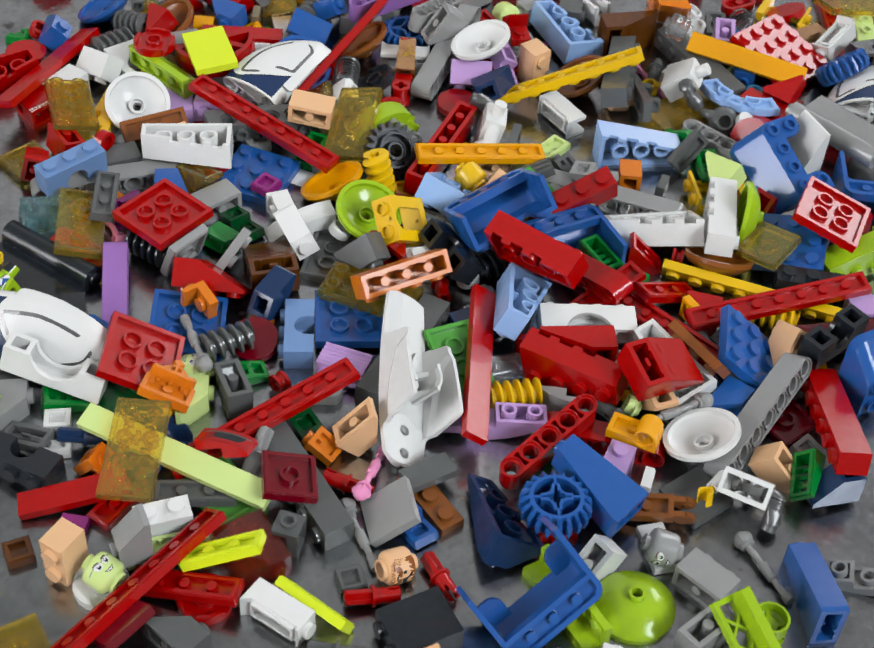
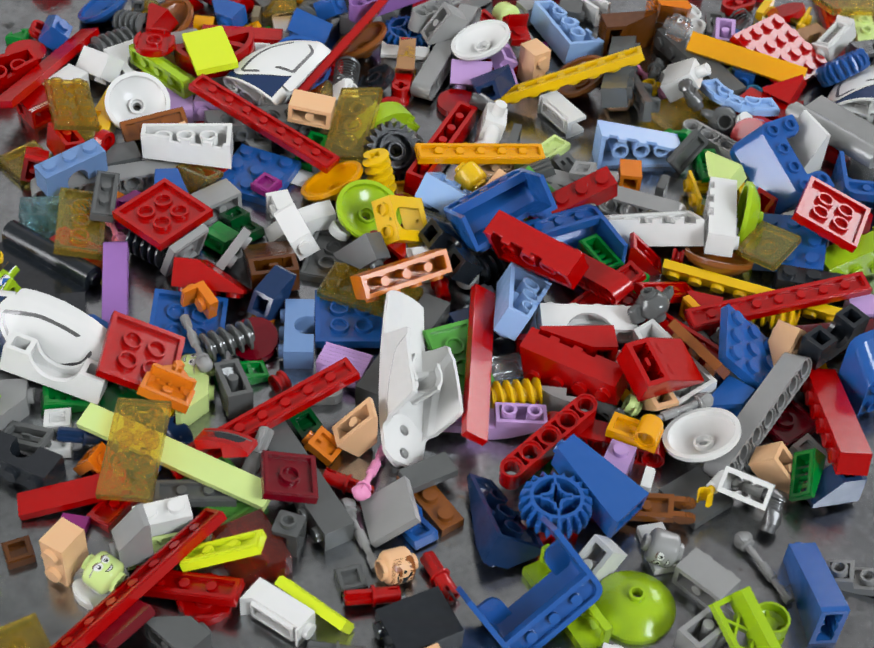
none -> dark grey piece [627,286,674,325]

